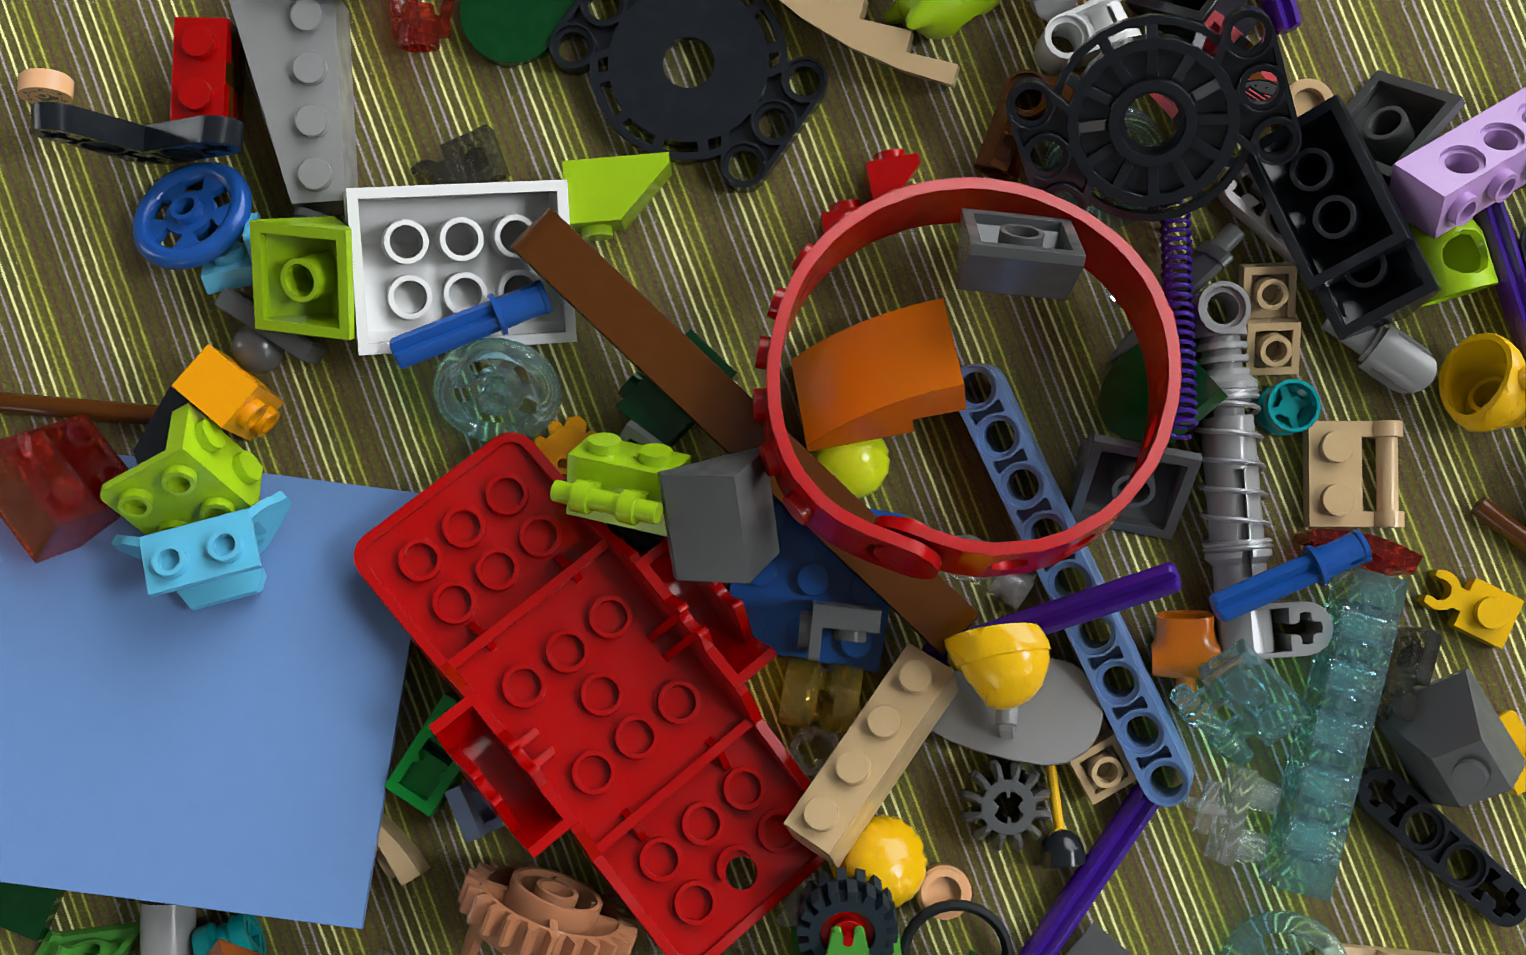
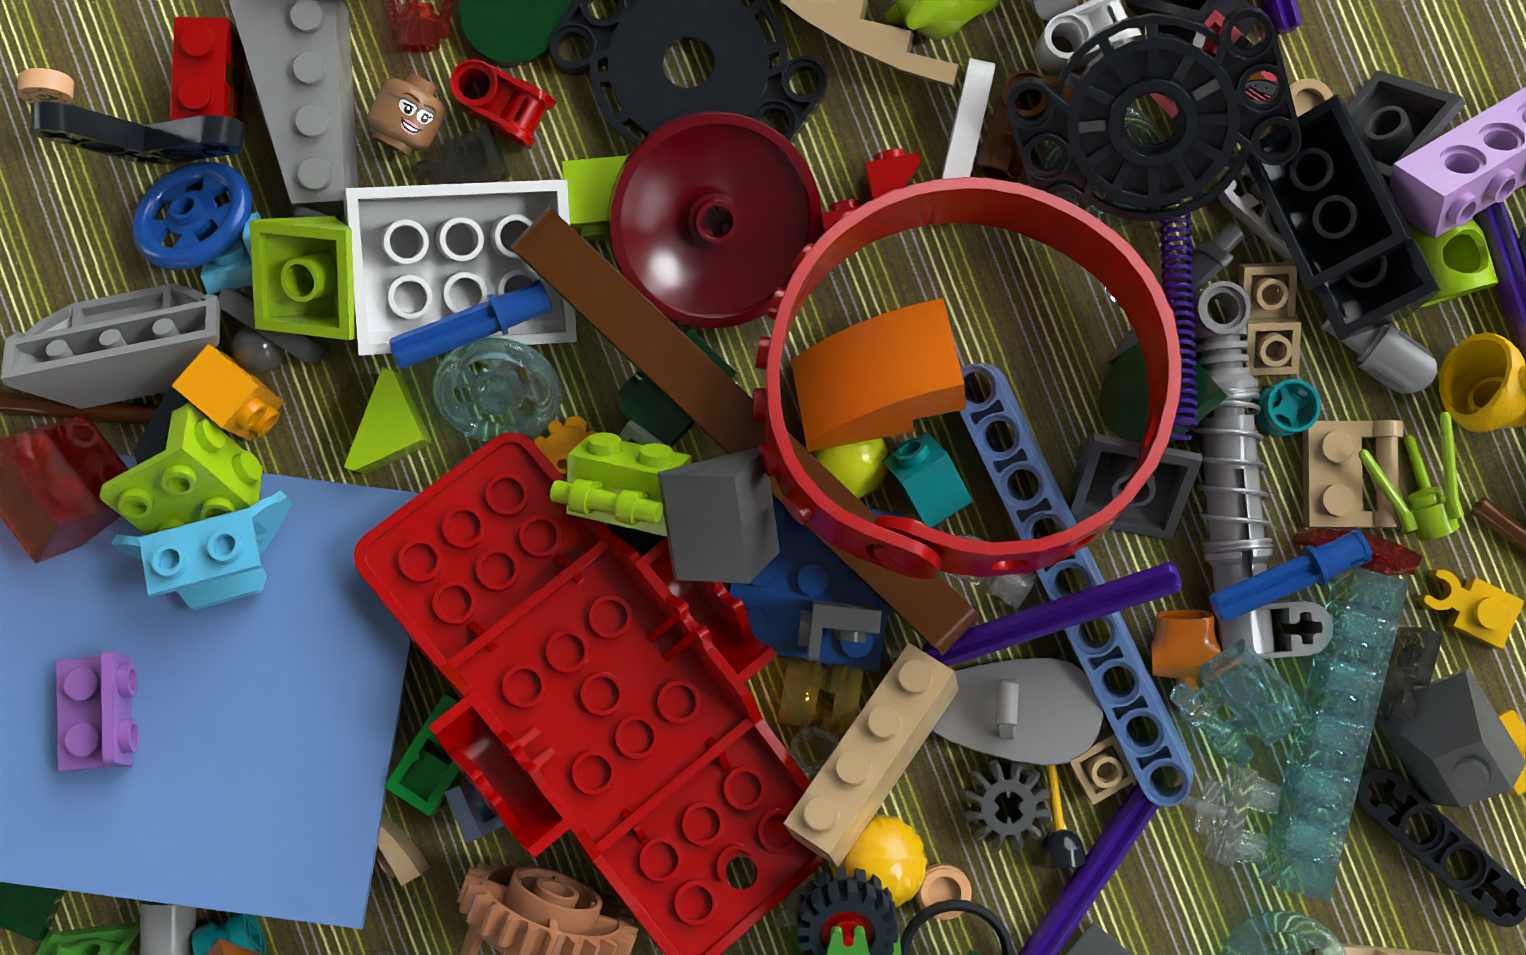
yellow piece [944,623,1051,711] -> none
dark grey slope [956,208,1086,300] -> none
none -> light grey wedge [0,283,220,409]
none -> medium lavender bracket [56,650,139,772]
none -> lime slope [344,366,433,475]
none -> medium nougat head [367,73,446,157]
none -> red piece [450,59,557,149]
none -> dark red dish [607,111,822,328]
none -> teal brick [882,432,973,528]
none -> white beam [940,58,995,179]
none -> lime plant [1358,411,1464,541]

